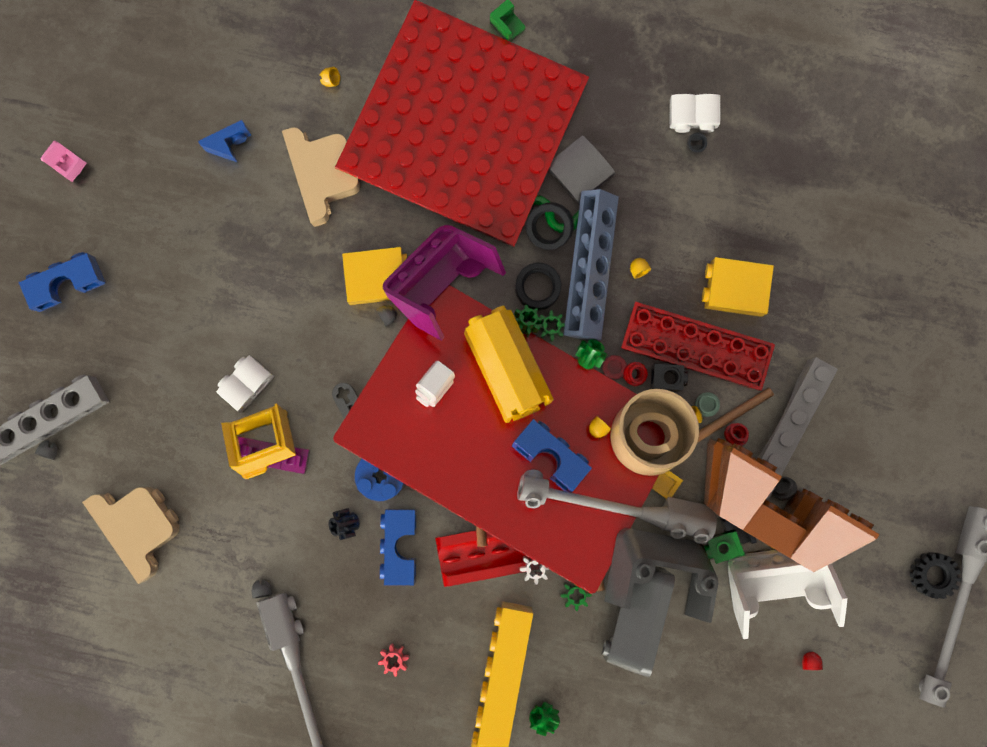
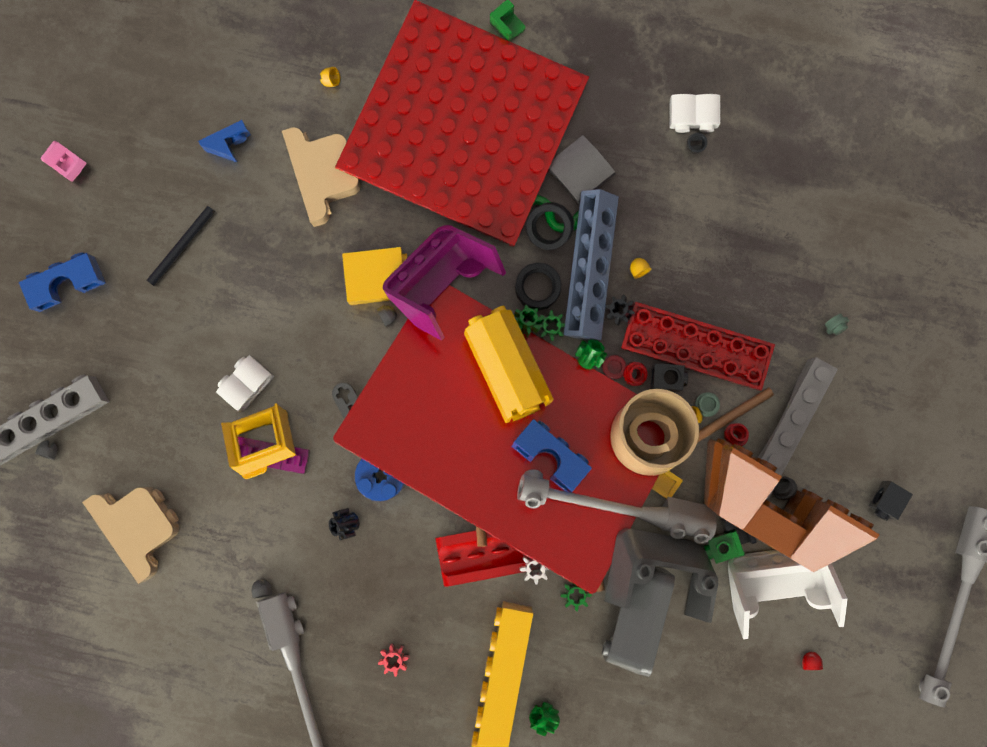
blue arch [380,509,417,586] -> none
white brick [415,361,455,407] -> none
yellow hinge [589,416,611,438] -> none
yellow brick [702,257,774,317] -> none
black tyre [909,552,962,599] -> none
none -> black bar [147,205,215,286]
none -> black gear [605,295,636,326]
none -> sand green plate [825,314,849,336]
none -> black brick [869,481,913,521]

